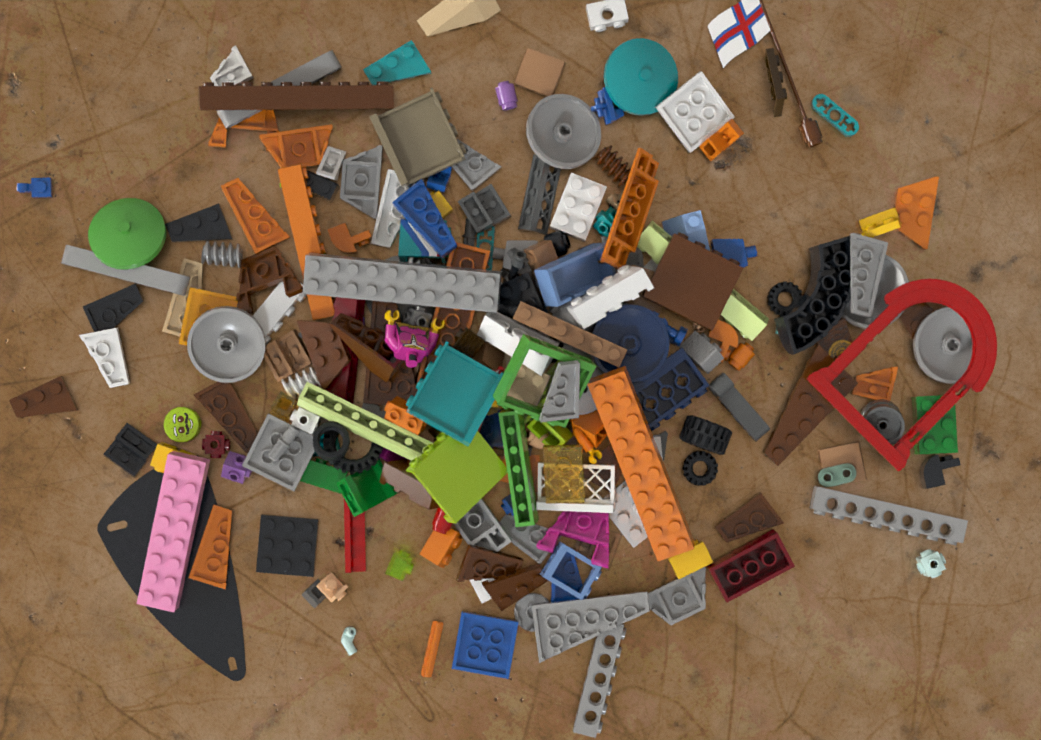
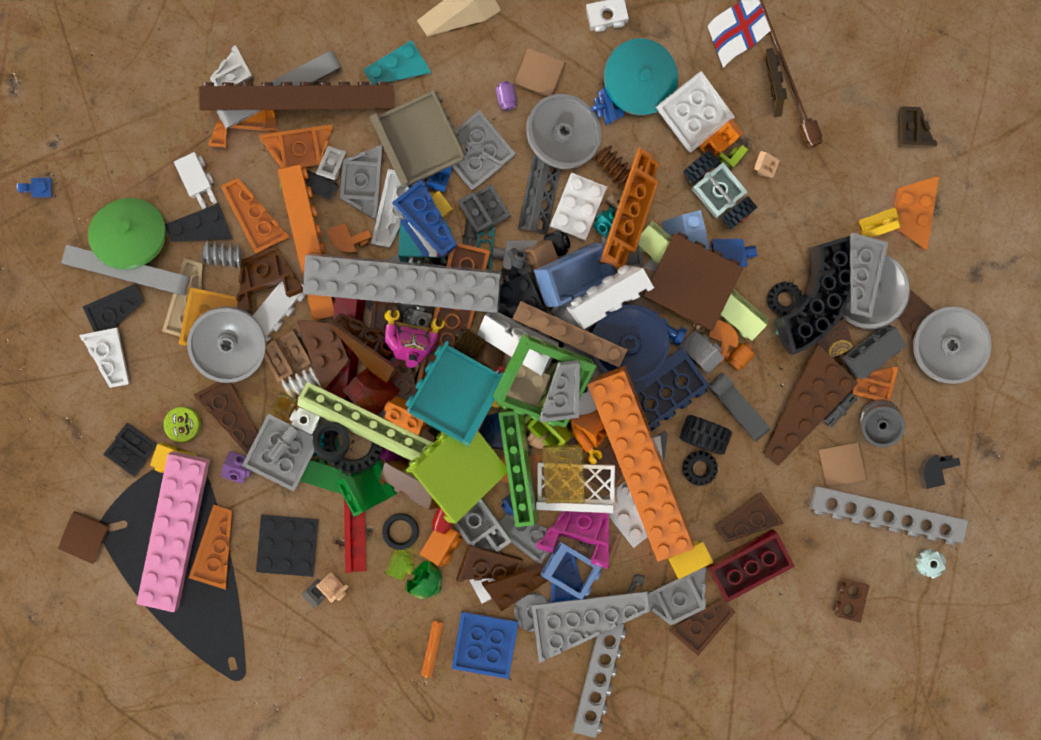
reddish brown wing [9,376,79,418] -> none
dark red brick [202,431,231,458] -> none
light aqua arm [341,627,357,656] -> none
red door [806,279,997,471] -> none
teal beam [811,94,859,137] -> none
sand green plate [818,463,857,487] -> none
green brick [911,395,958,455] -> none
none -> reddish brown slope [58,511,109,564]
none -> white hinge [174,152,217,209]
none -> clear red slope [342,368,401,415]
none -> black tyre [382,513,419,550]
none -> green cylinder [405,561,442,600]
none -> light grey wing [456,110,516,166]
none -> dark grey hand [627,574,645,593]
none -> reddish brown wing [669,599,735,656]
none -> brick [683,150,758,229]
none -> lime bracket [718,145,748,170]
none -> light nougat bracket [754,151,780,178]
none -> dark grey pin [823,392,857,428]
none -> reddish brown brick [833,578,870,623]
none -> dark grey brick [843,325,906,379]
none -> dark brown wing [900,106,937,147]

